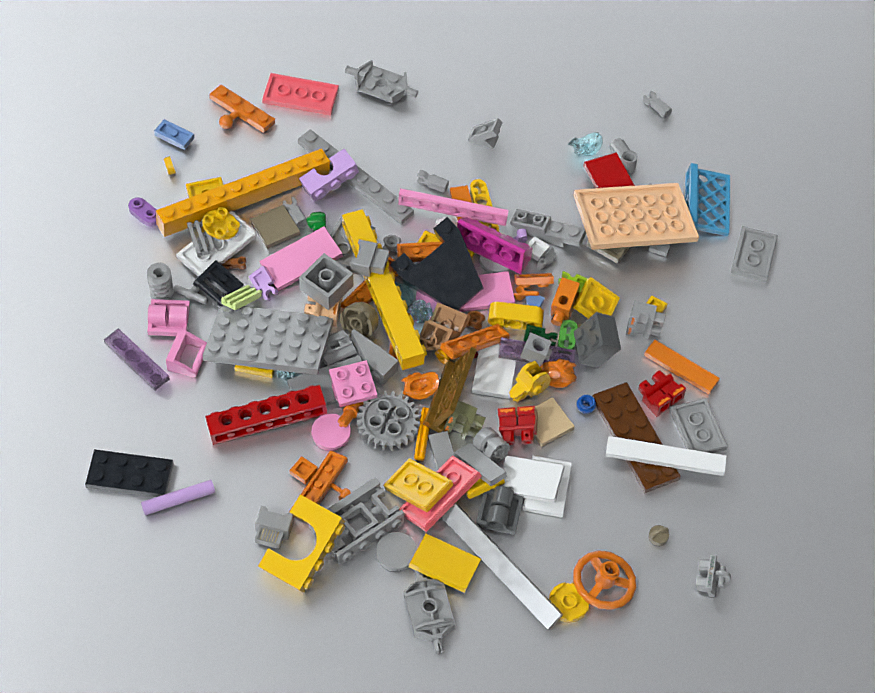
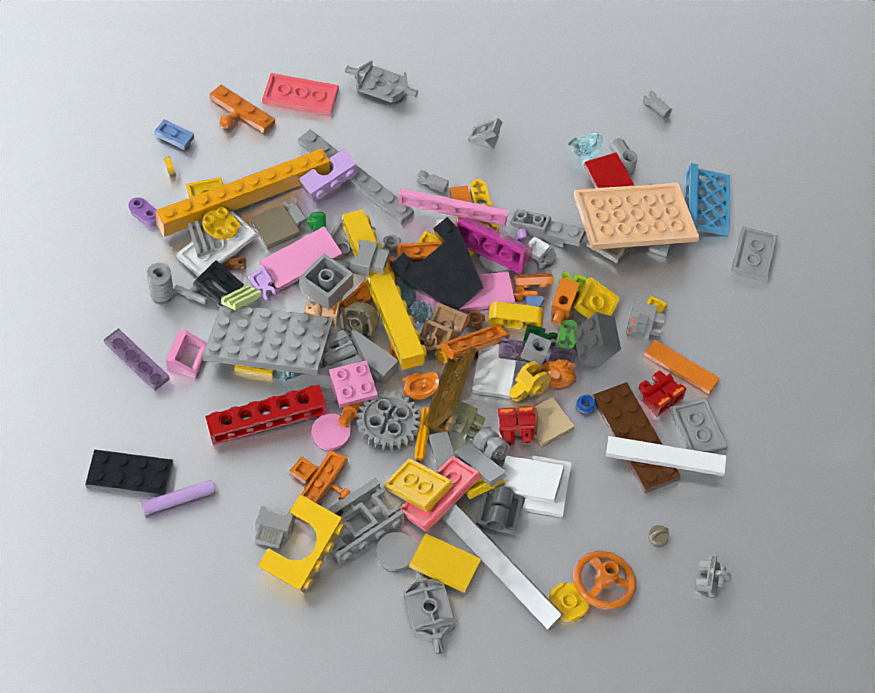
bright pink plate [147,299,190,336] -> none

